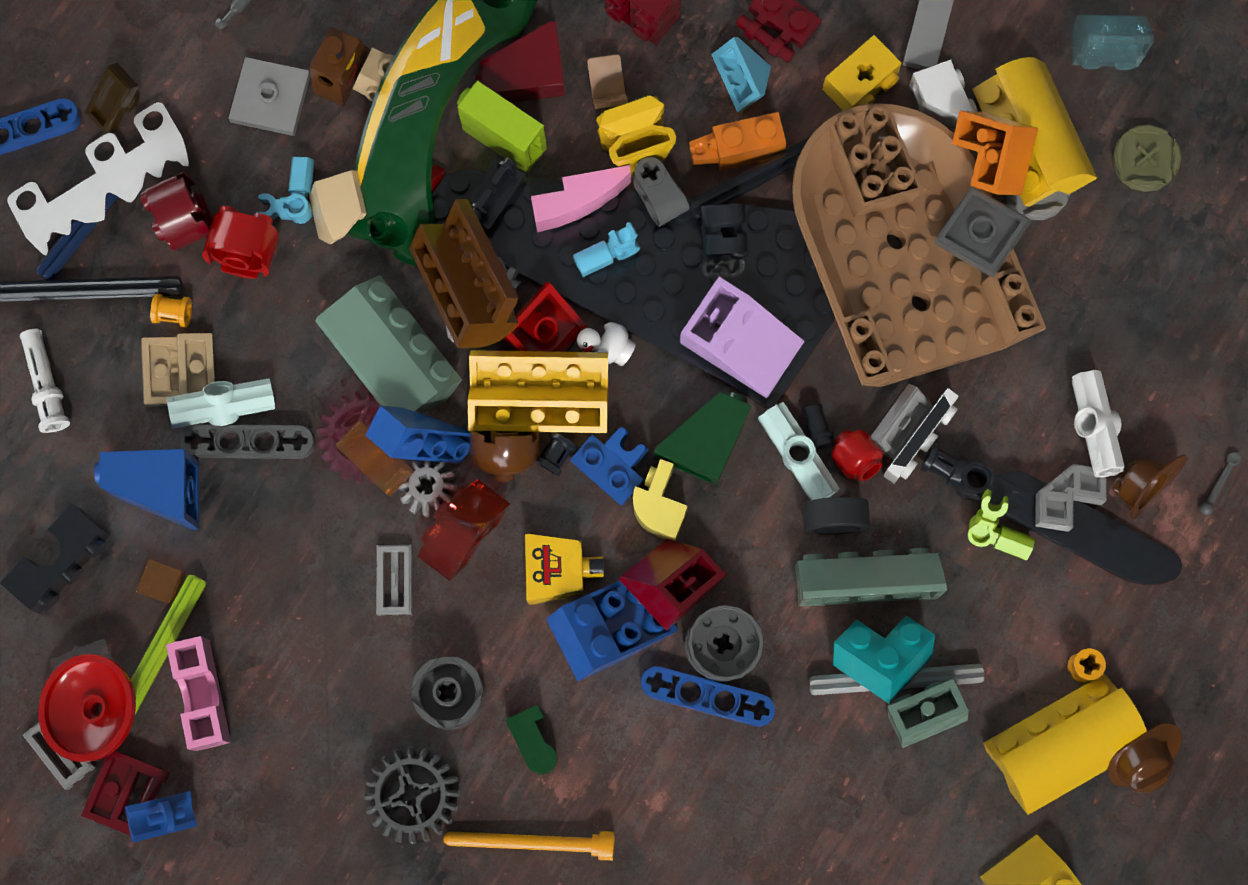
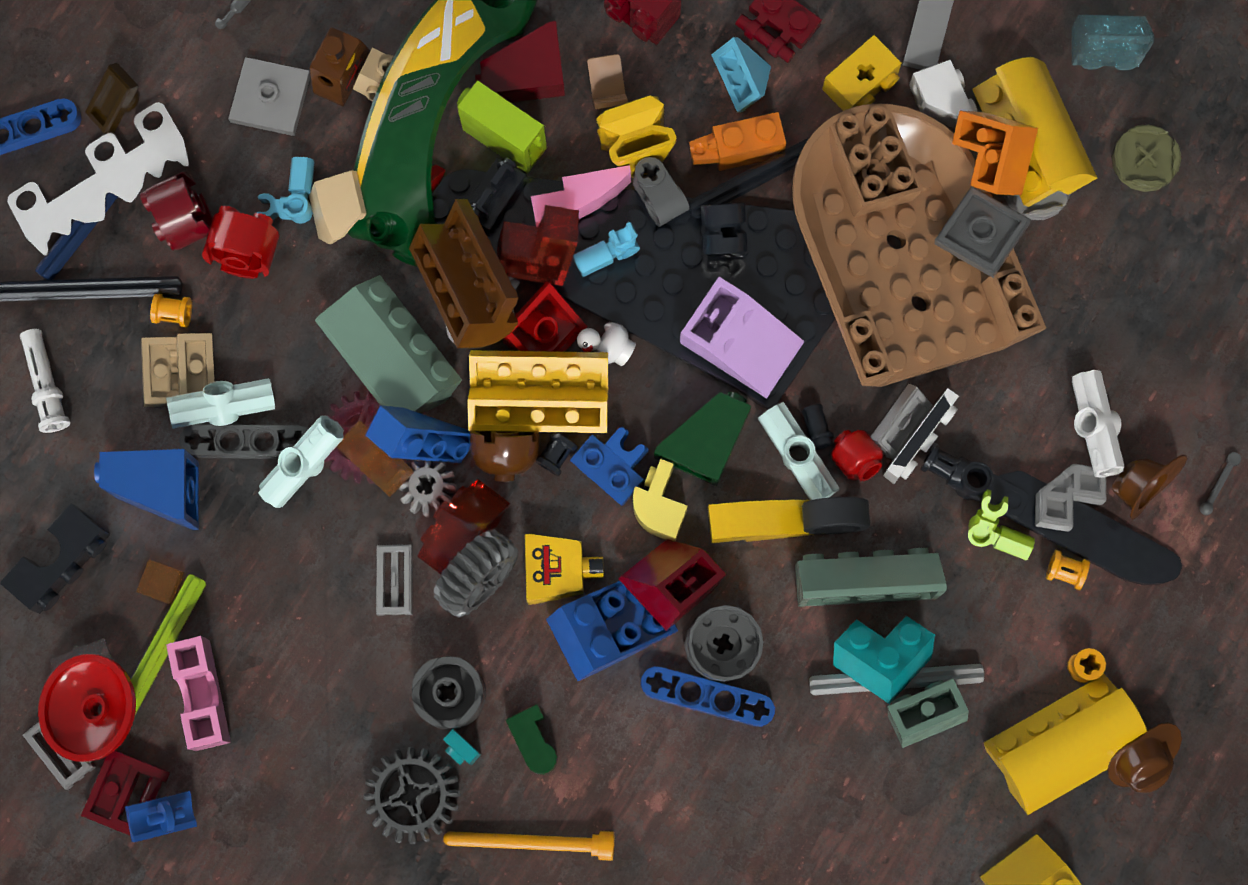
none -> light aqua piece [258,416,344,508]
none -> dark grey gear [433,529,518,617]
none -> teal plate [443,729,481,765]
none -> clear red brick [497,205,579,286]
none -> yellow slope [708,500,814,543]
none -> light orange bush [1045,550,1090,591]

